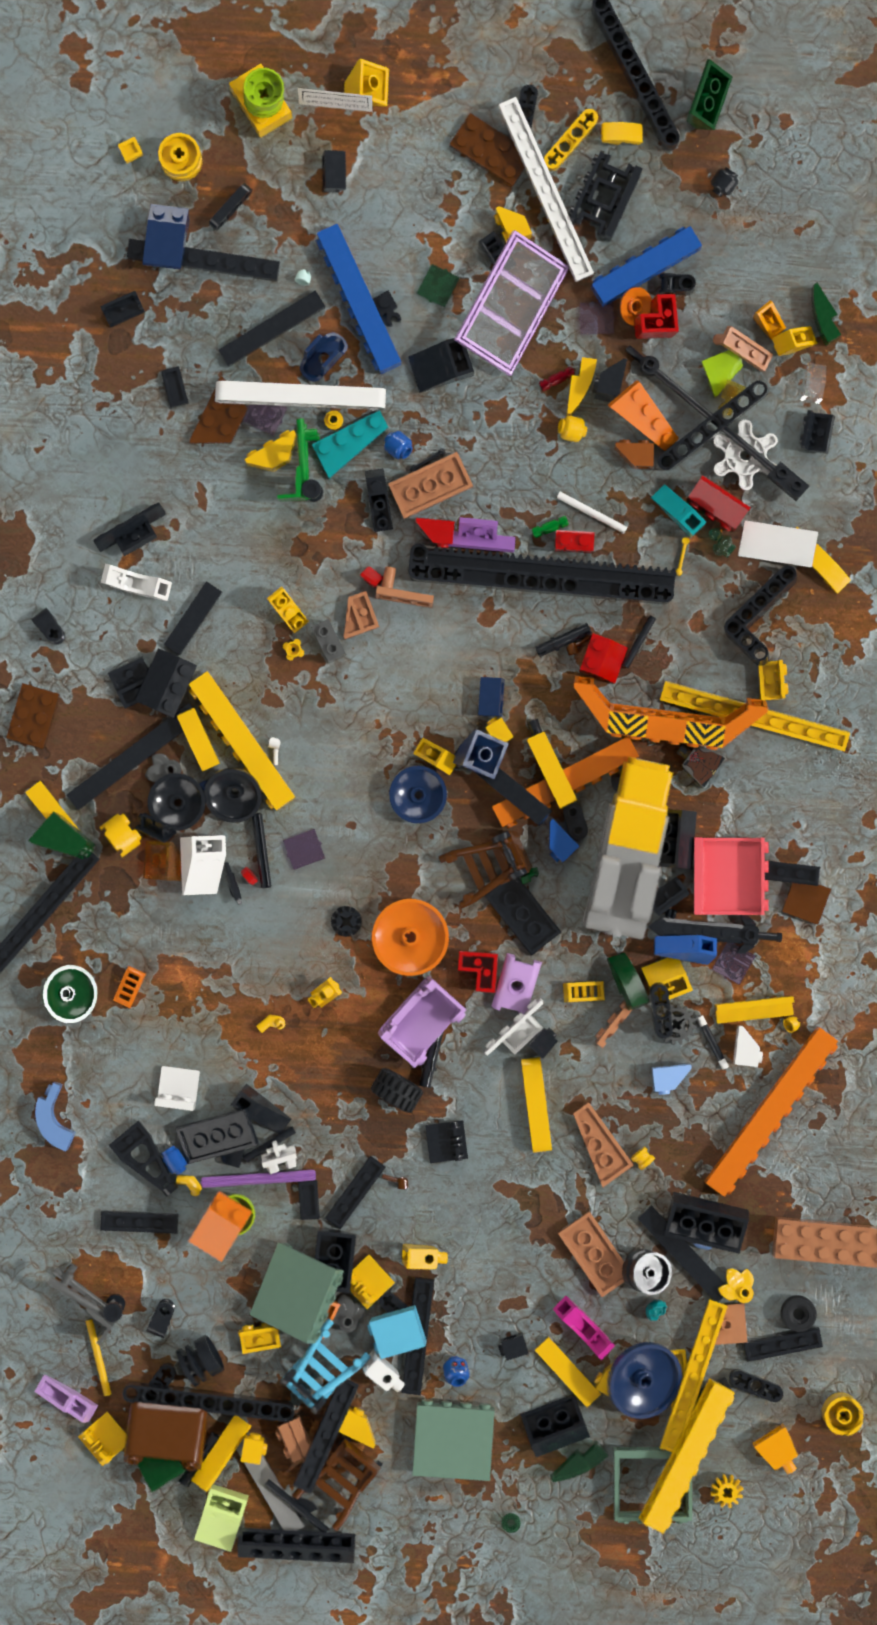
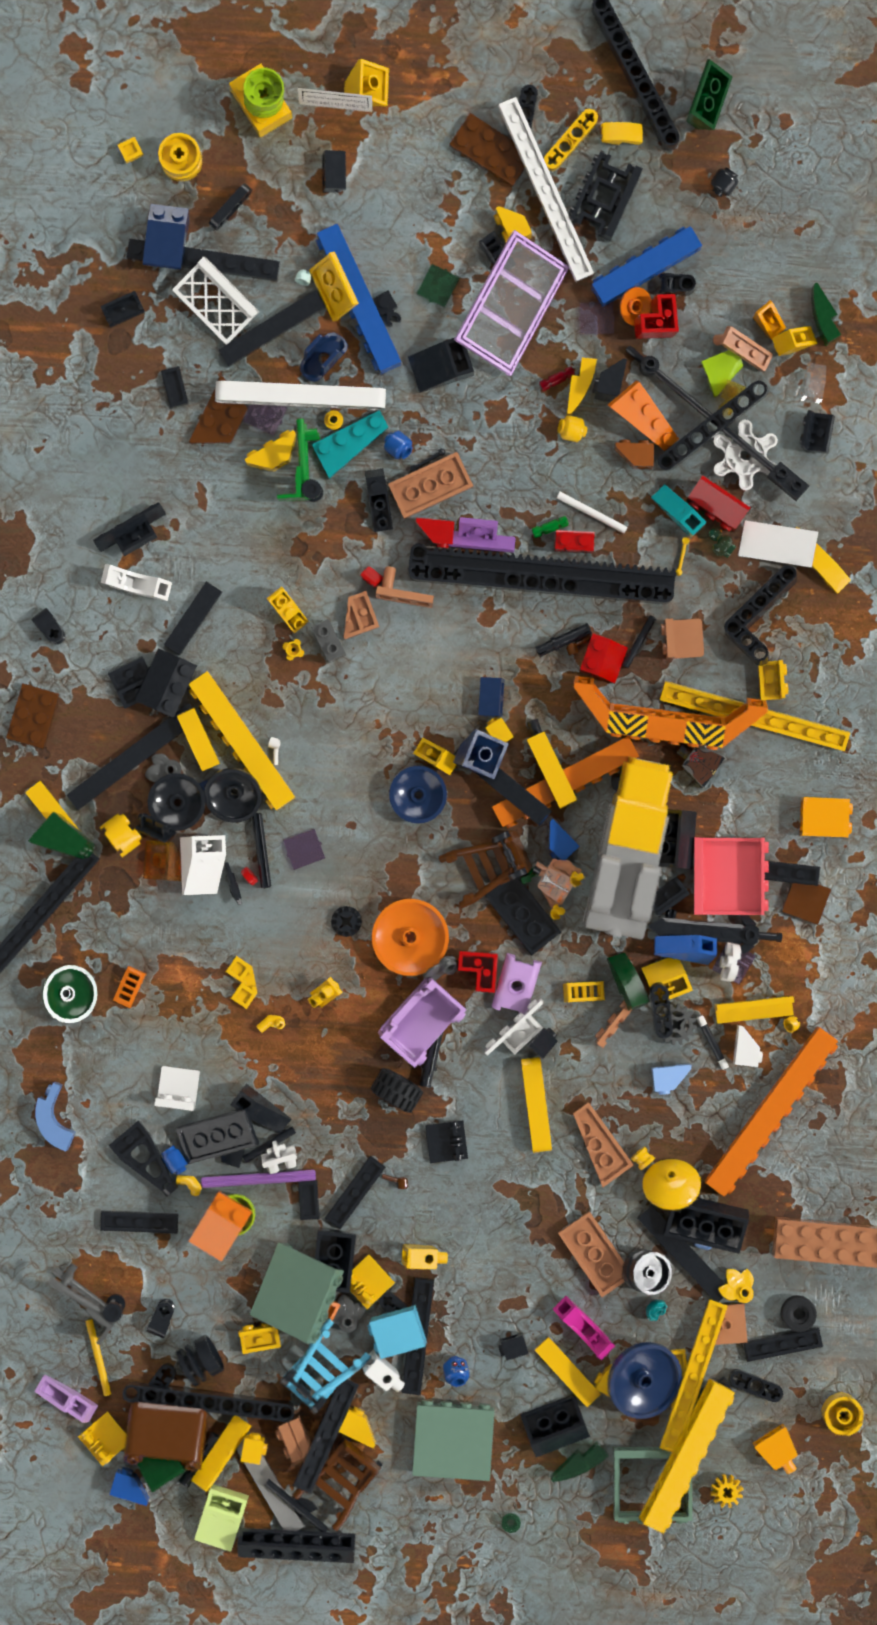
black plate [563,803,588,840] -> none
none -> blue slope [110,1467,150,1506]
none -> white fence [172,257,259,345]
none -> yellow tile [226,956,258,1009]
none -> yellow tile [309,252,359,321]
none -> dark grey plate [424,956,458,981]
none -> torso [532,859,584,920]
none -> yellow dish [642,1159,701,1210]
none -> nougat bracket [661,619,704,659]
none -> white plate [719,942,741,982]
none -> light orange panel [800,797,853,838]

